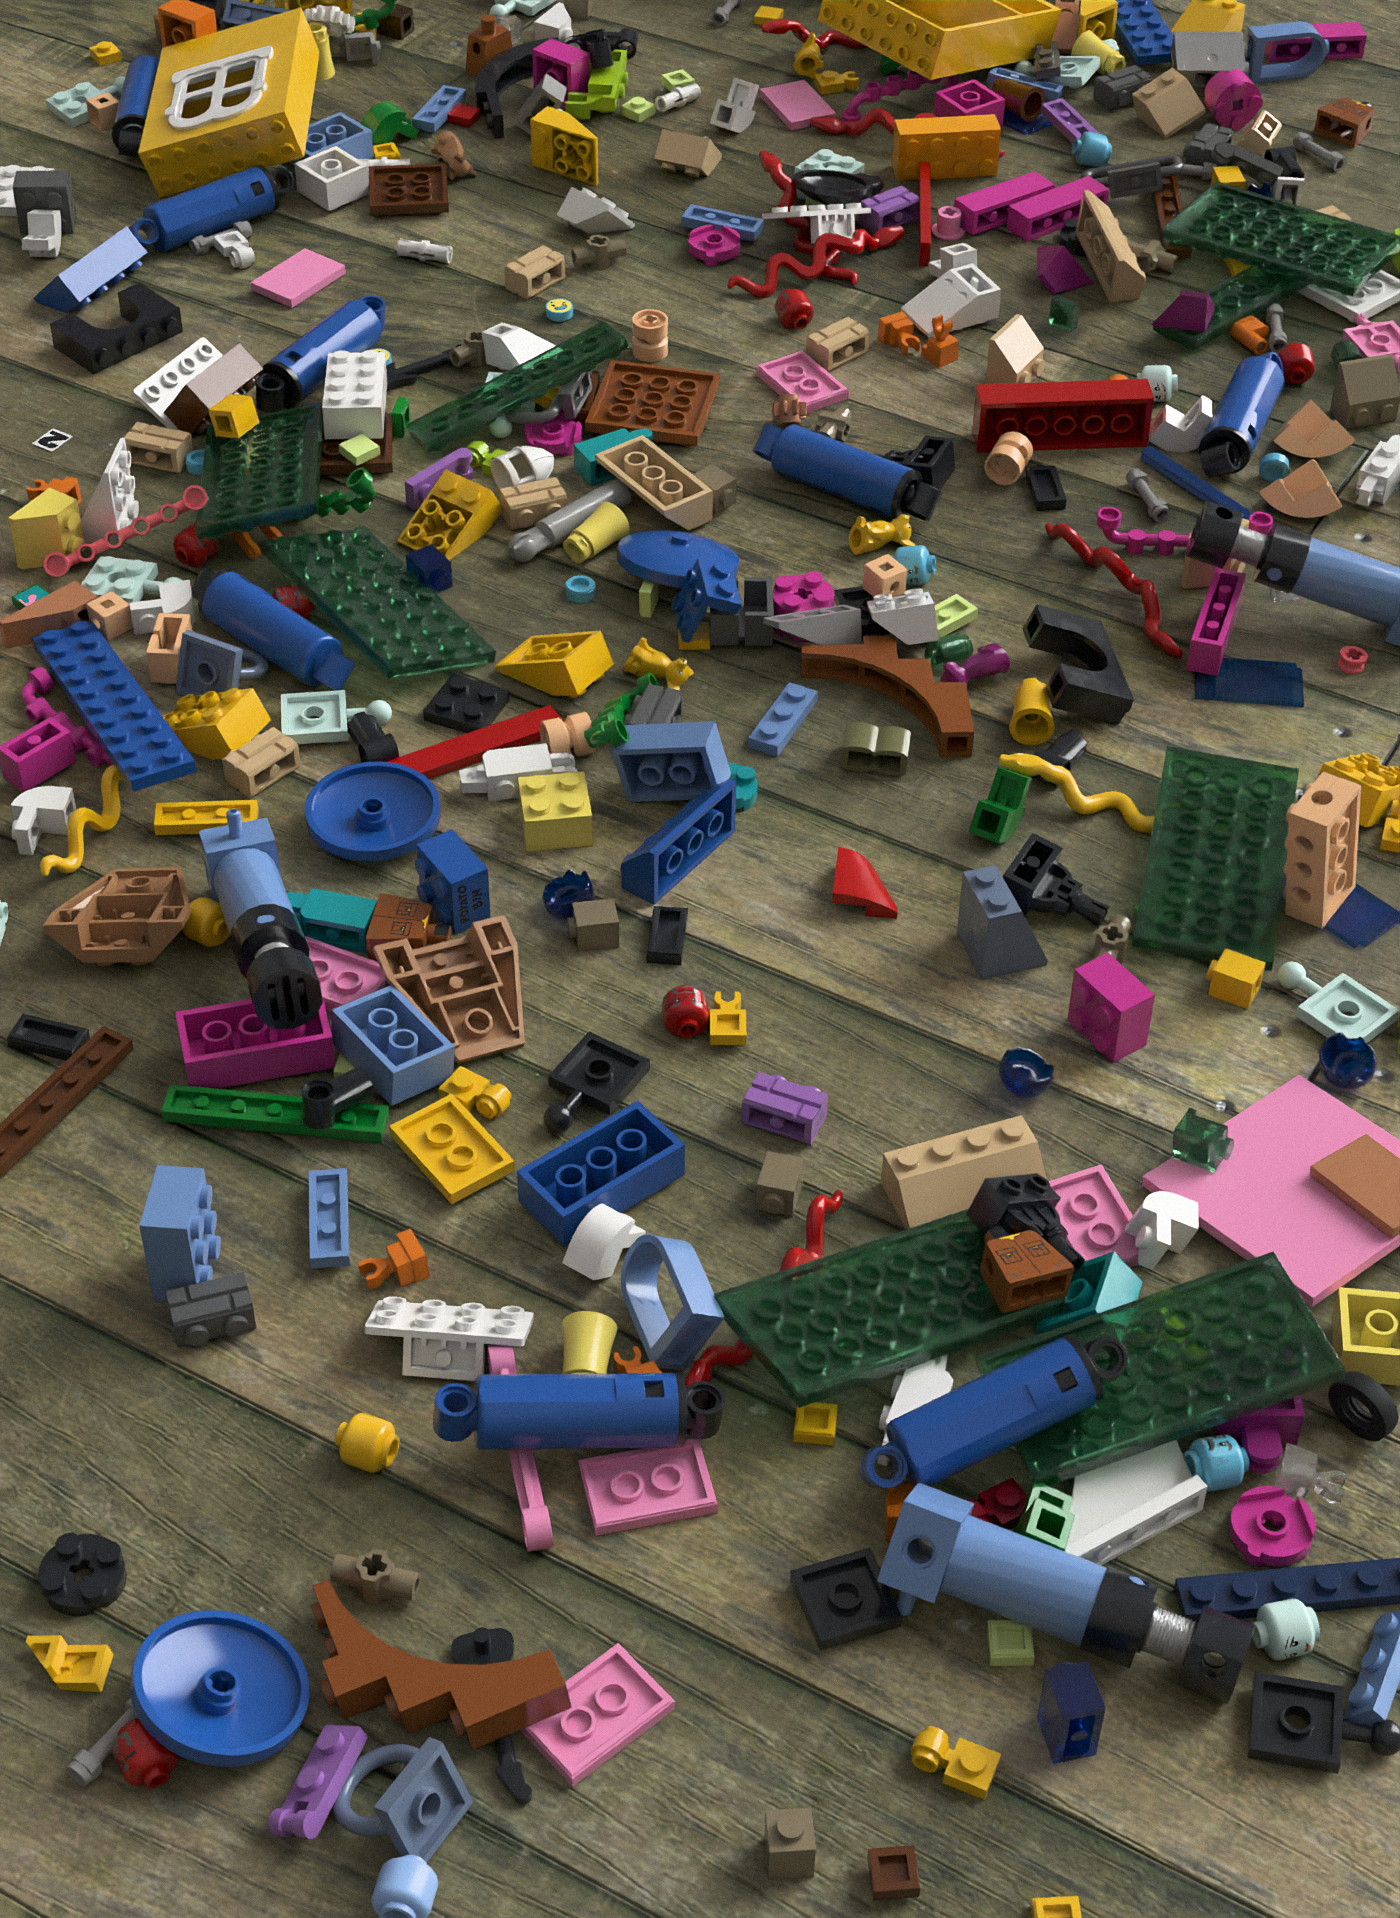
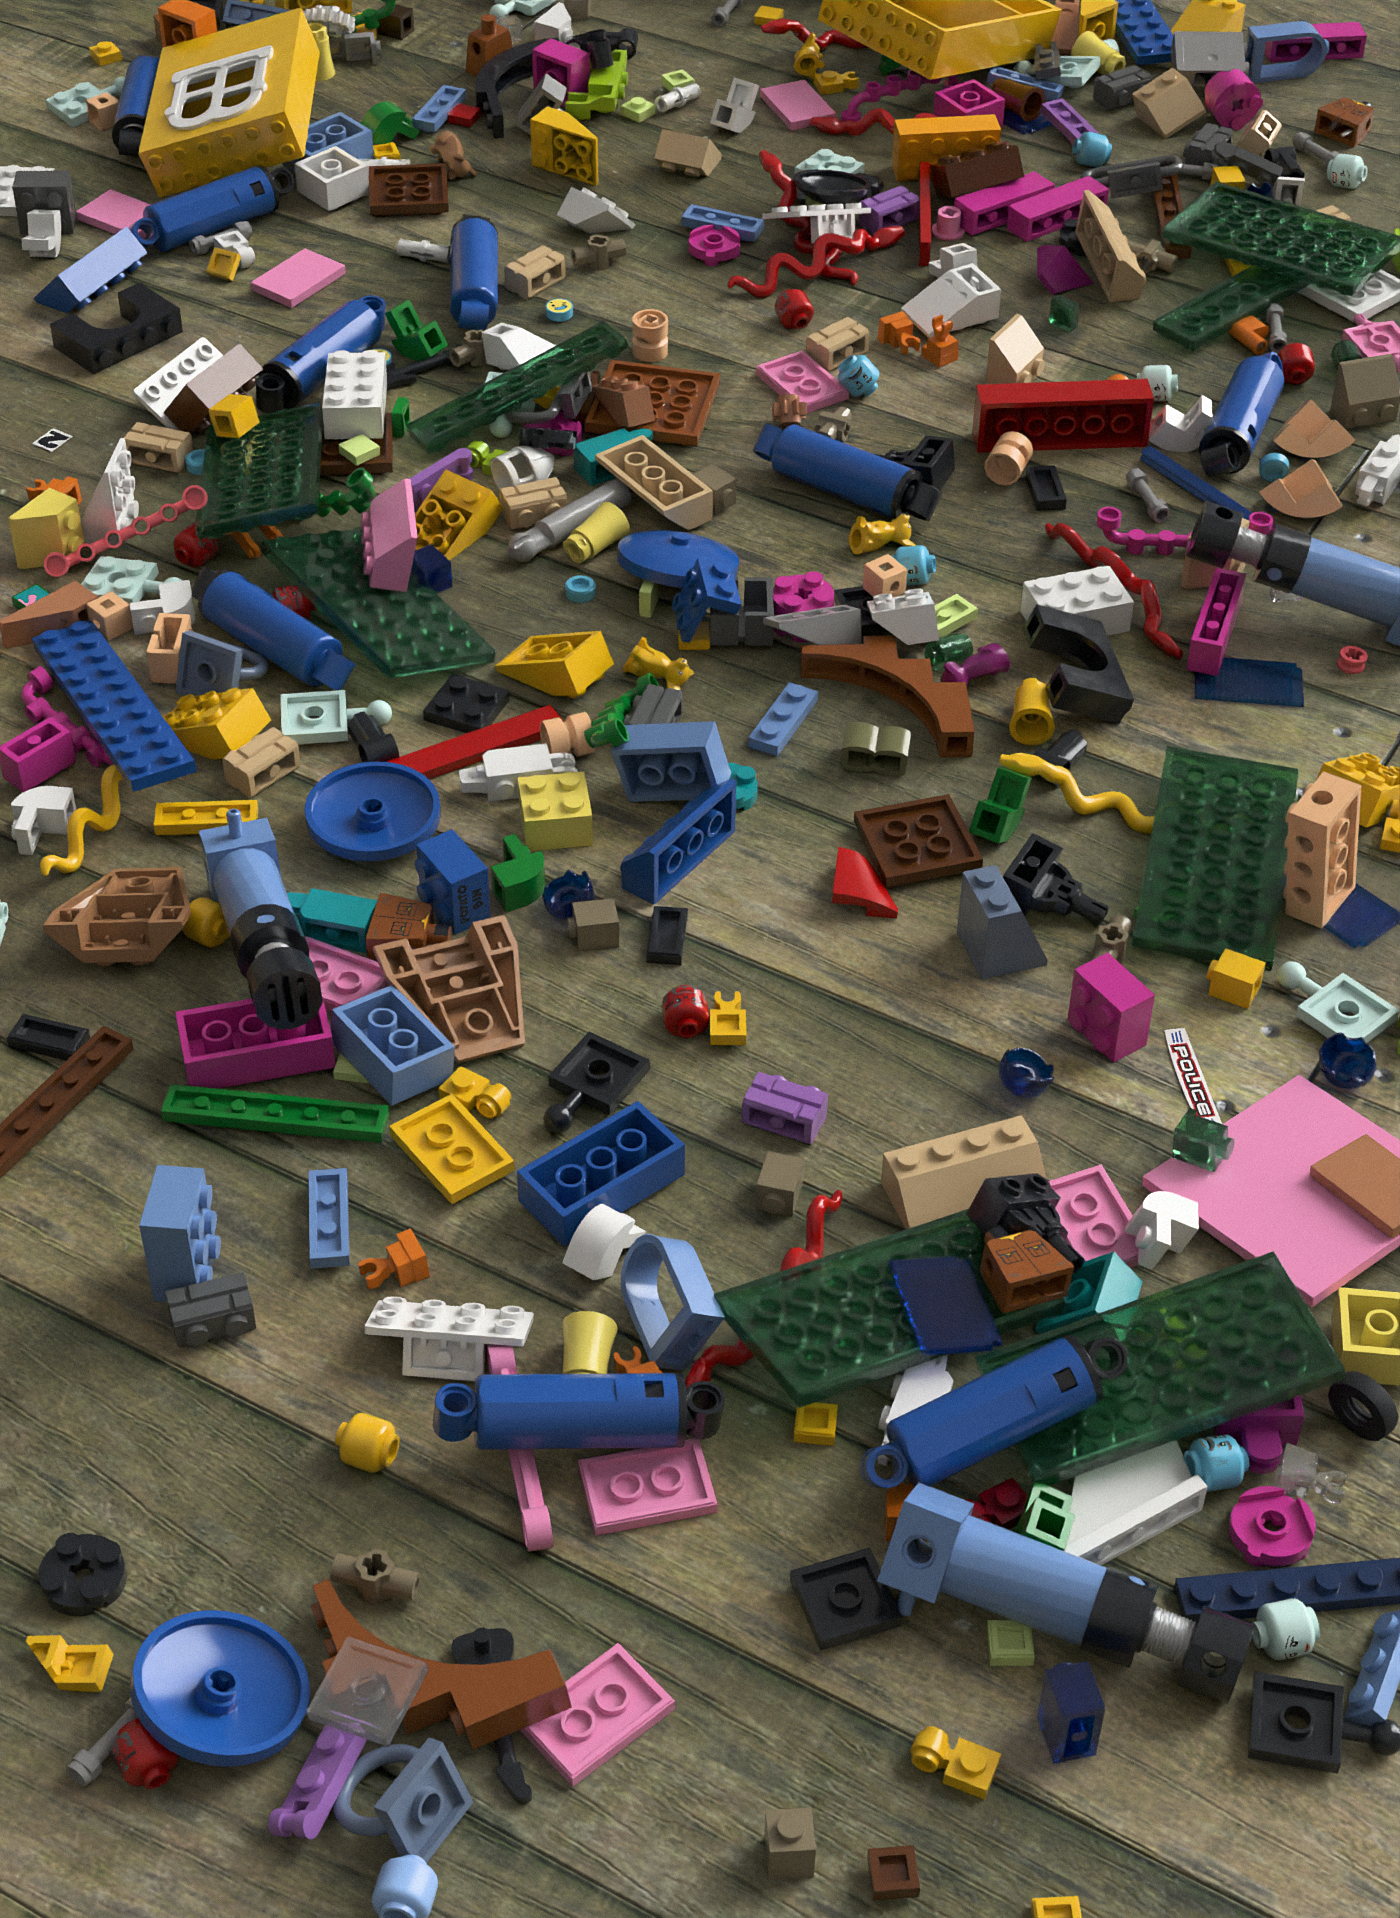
black piece [302,1066,374,1129] -> none
magenta slope [1151,289,1215,333] -> none
none -> bright pink tile [76,189,151,239]
none -> yellow tile [206,247,241,282]
none -> clear tile [306,1636,429,1747]
none -> bright pink slope [360,479,418,592]
none -> green brick [384,300,448,361]
none -> blue piece [450,214,498,331]
none -> green brick [491,834,545,913]
none -> black plate [518,428,577,449]
none -> nougat slope [592,376,655,427]
none -> medium azure head [838,354,879,397]
none -> reddish brown plate [854,794,983,888]
none -> clear blue window [888,1256,1002,1355]
none -> reddish brown brick [930,141,1024,198]
none -> white brick [1020,566,1134,636]
none -> sticker [1164,1028,1222,1134]
none -> light aqua head [1327,154,1367,189]

